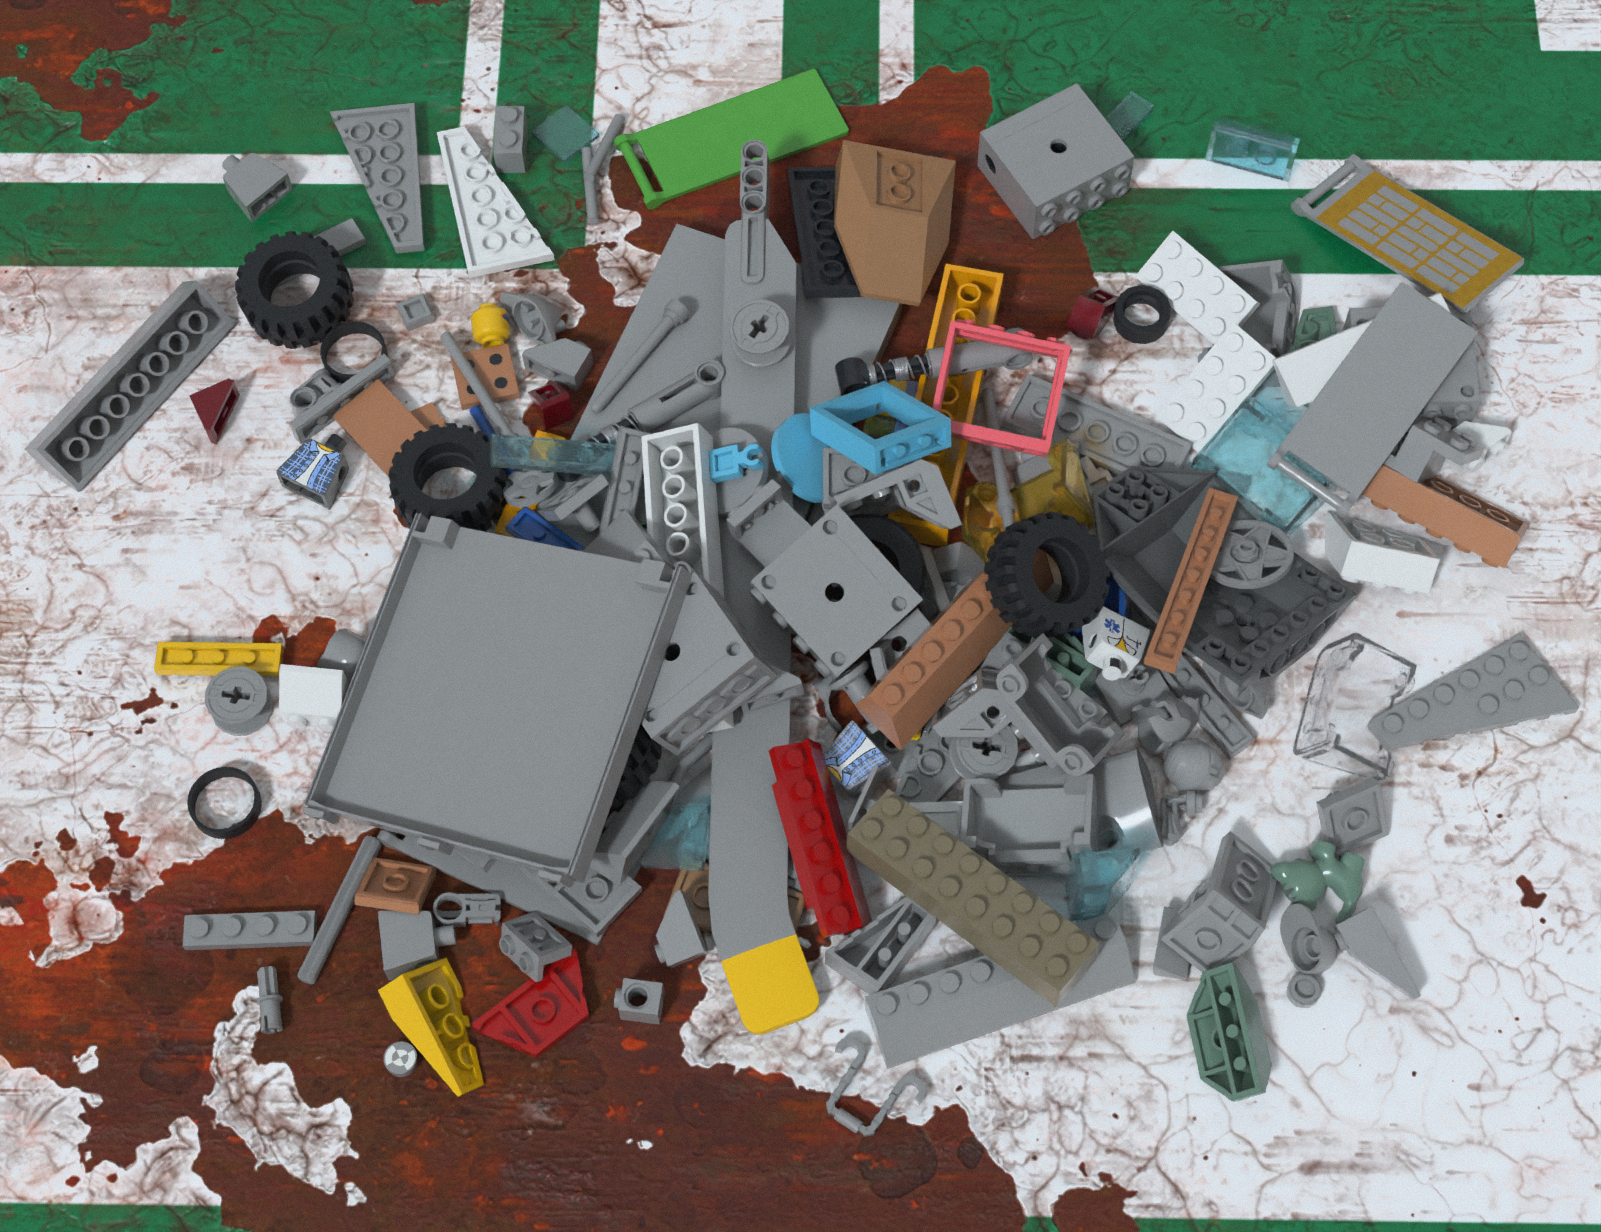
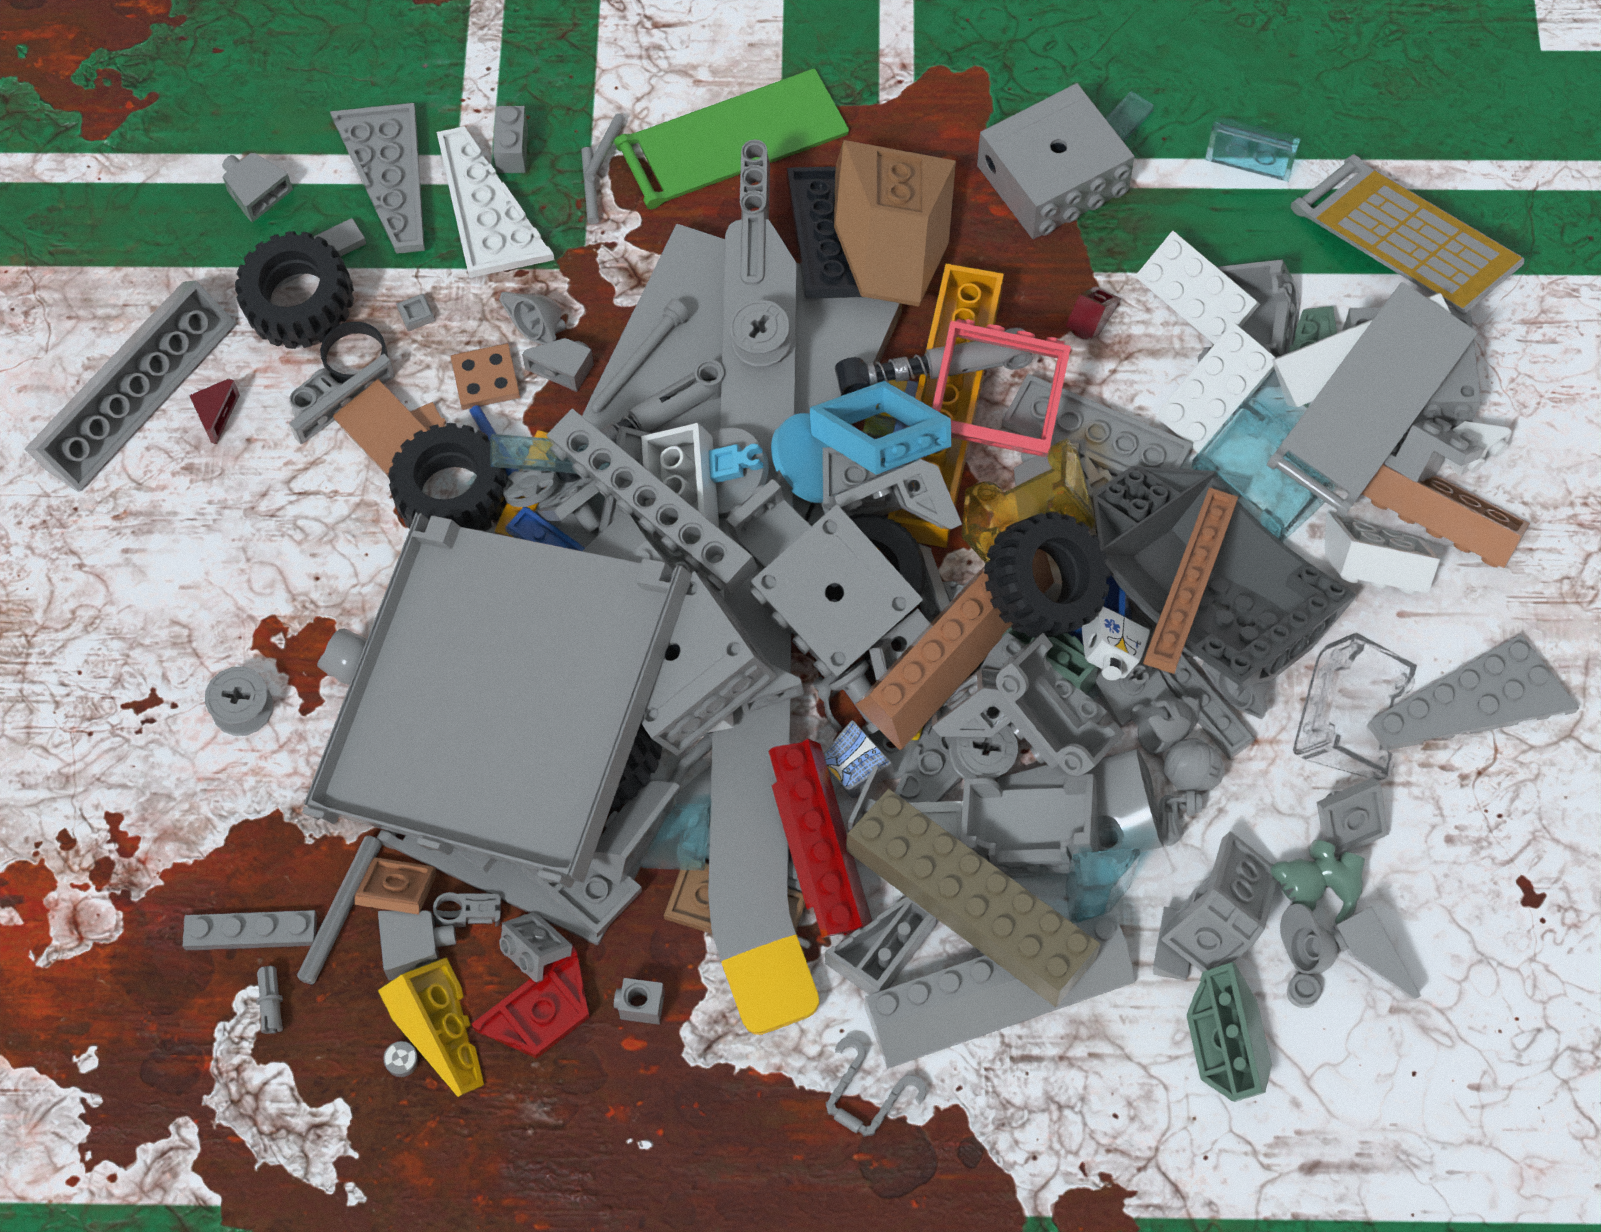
yellow plate [154,642,284,677] -> none
black tyre [187,767,262,839] -> none
torso [276,434,349,510] -> none
white slope [279,664,349,732] -> none
light grey bar [440,331,533,469] -> none
yellow head [470,303,511,348] -> none
dark red slope [528,381,574,430] -> none
clear light blue piece [532,105,600,163] -> none
light grey slope [654,890,709,968] -> none
light grey slope [931,541,989,586] -> none
light grey bar [982,388,1016,531] -> none
white sticker [1015,749,1045,773] -> none
black tyre [1113,285,1171,344] -> none
light grey wheel [1210,520,1294,589] -> none
none -> light grey brick [547,409,758,595]

